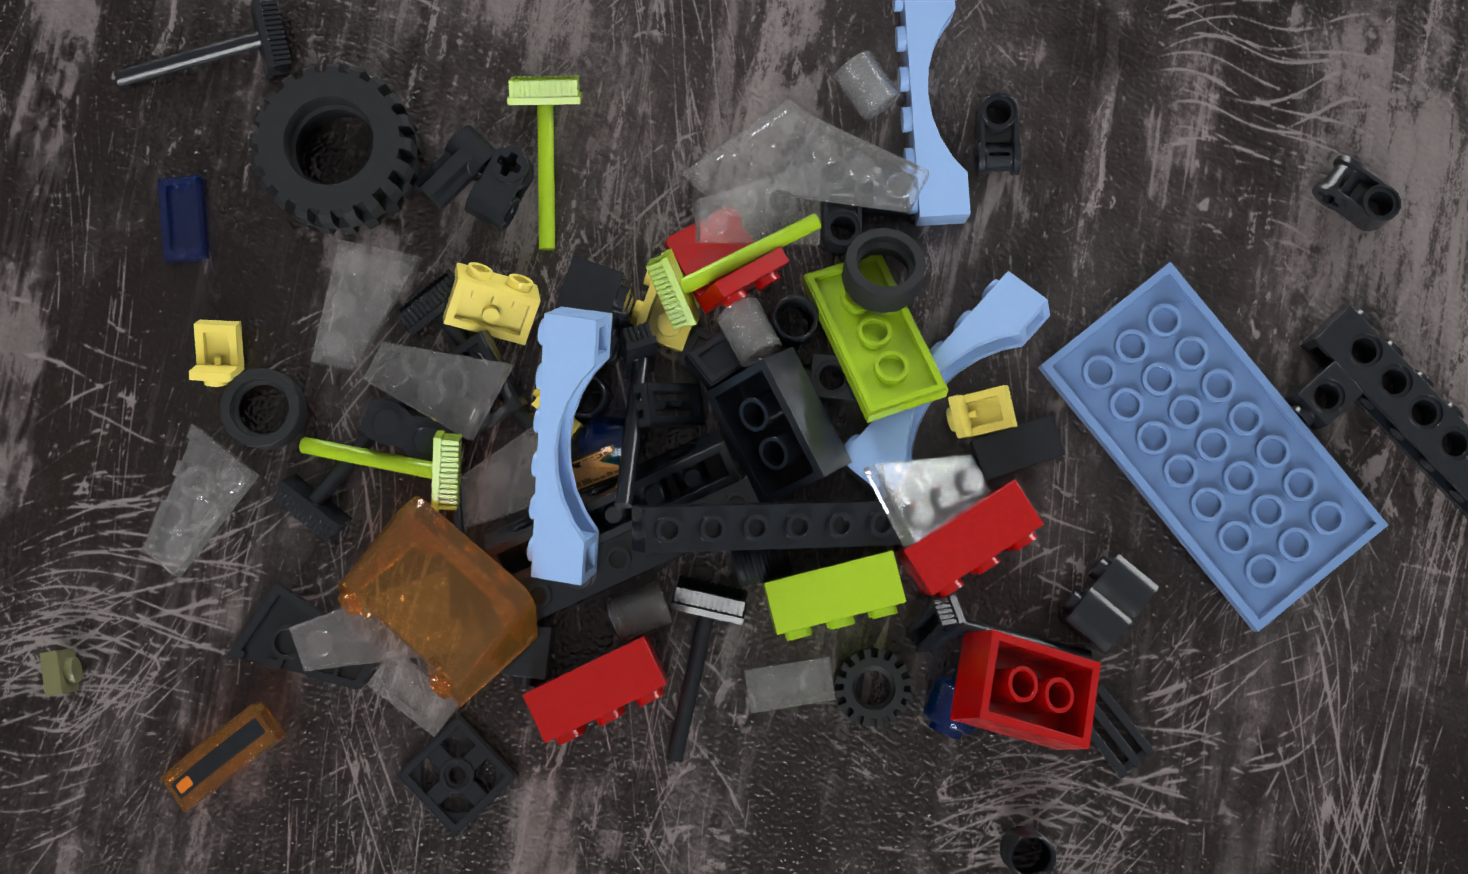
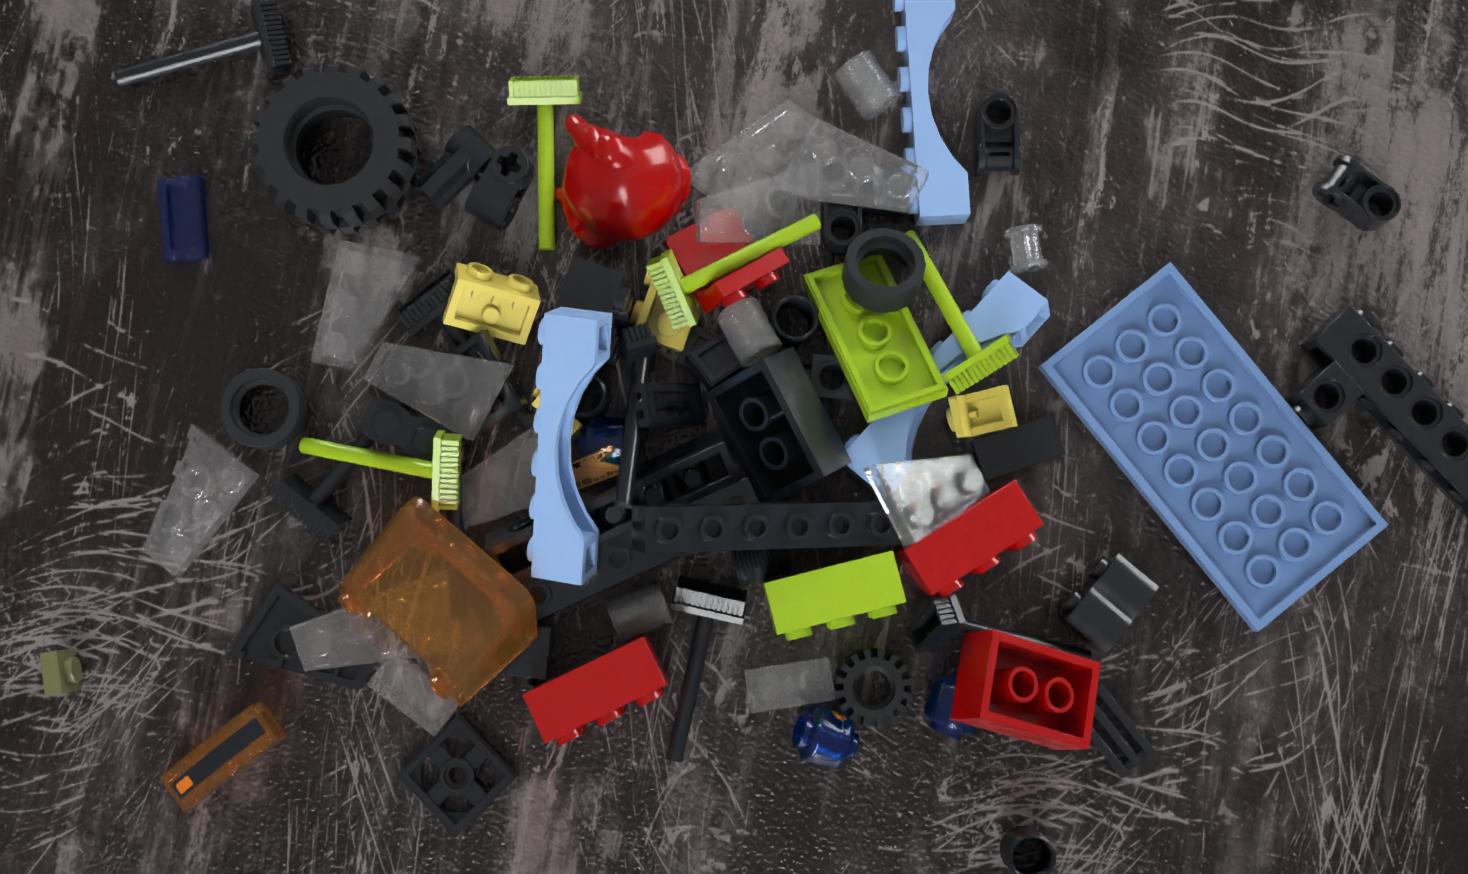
light yellow bracket [189,320,244,387] -> none
none -> red piece [555,115,691,250]
none -> clear blue head [792,707,860,769]
none -> lime piece [904,230,1019,395]
none -> clear bush [1004,224,1048,274]

